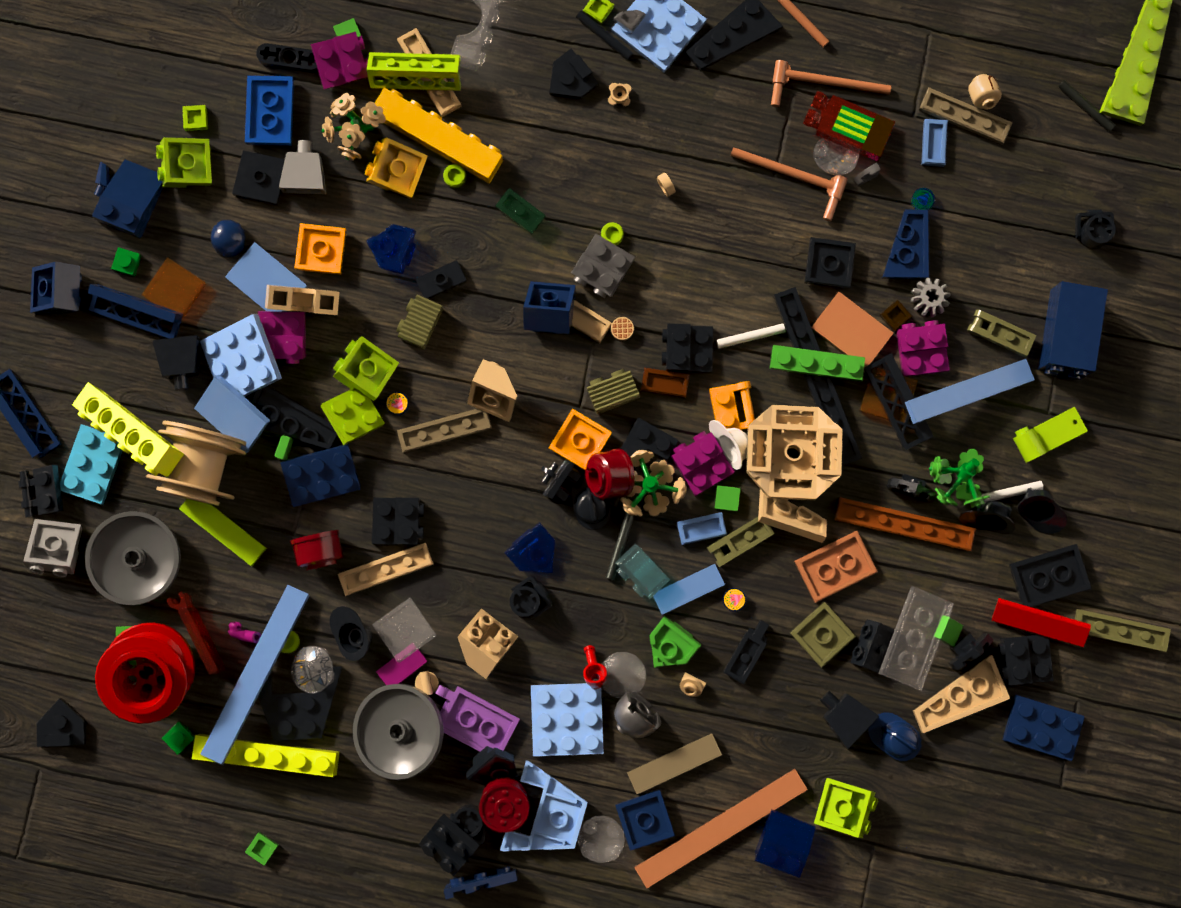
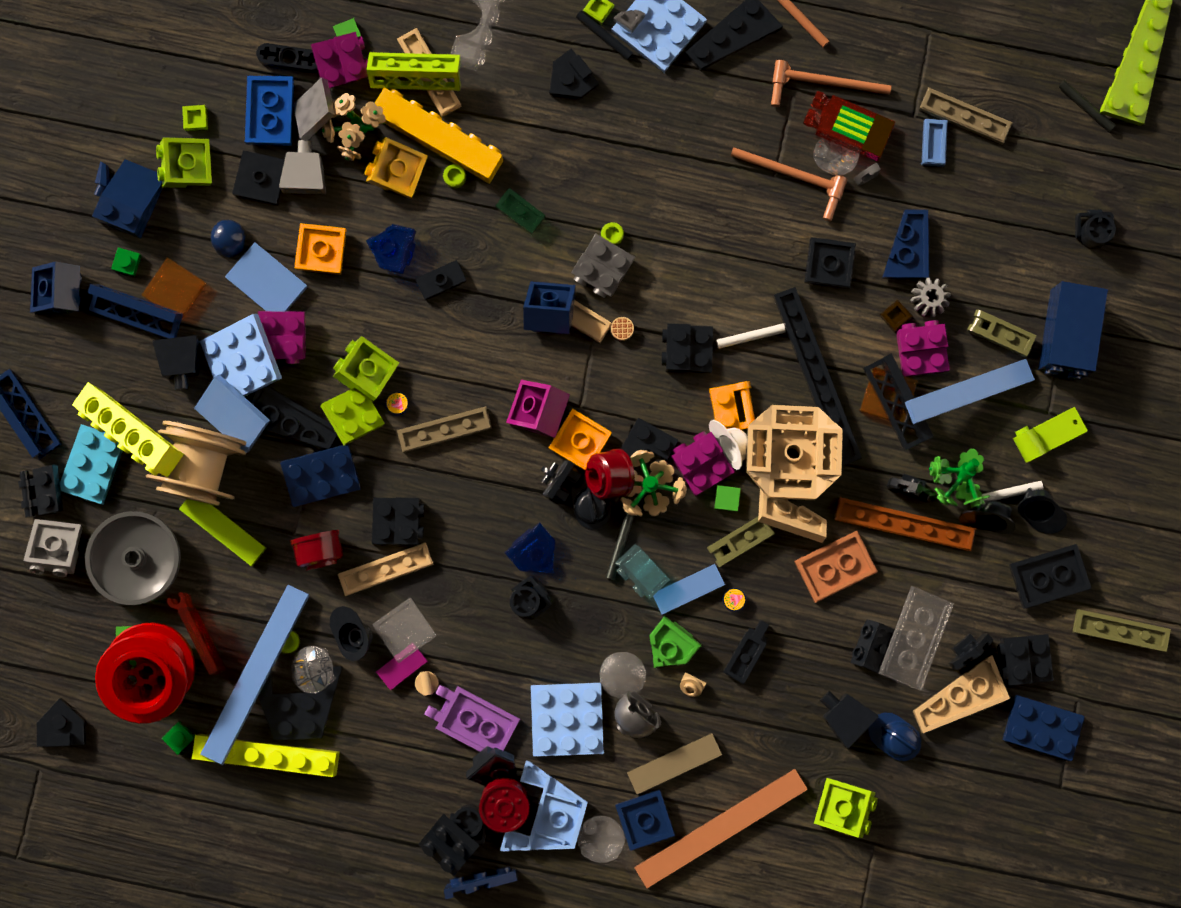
magenta arm [228,622,261,643] -> none
bright green tile [245,832,279,866] -> none
tan arch [265,285,340,315] -> none
bright green tile [274,435,294,461] -> none
dark grey dish [353,684,444,780] -> none
olive brick [396,295,444,350] -> none
tan slope [457,609,518,679] -> none
tan slope [467,359,517,422] -> none
red bar [583,645,607,689] -> none
olive brick [587,369,640,415] -> none
tan plate [608,83,631,106] -> none
reddish brown tile [641,367,690,398] -> none
tan tile [657,172,676,196] -> none
medium blue tile [677,512,727,545] -> none
clear blue slope [755,809,816,878] -> none
bright green plate [770,345,865,381] -> none
olive tile [790,602,856,668] -> none
nougat tile [811,292,893,367] -> none
tile [911,188,935,210] -> none
bright green tile [934,615,963,647] -> none
tan head [968,74,1002,109] -> none
red tile [992,598,1091,647] -> none
none -> flat silver tile [293,77,335,141]
none -> magenta slope [506,380,570,438]

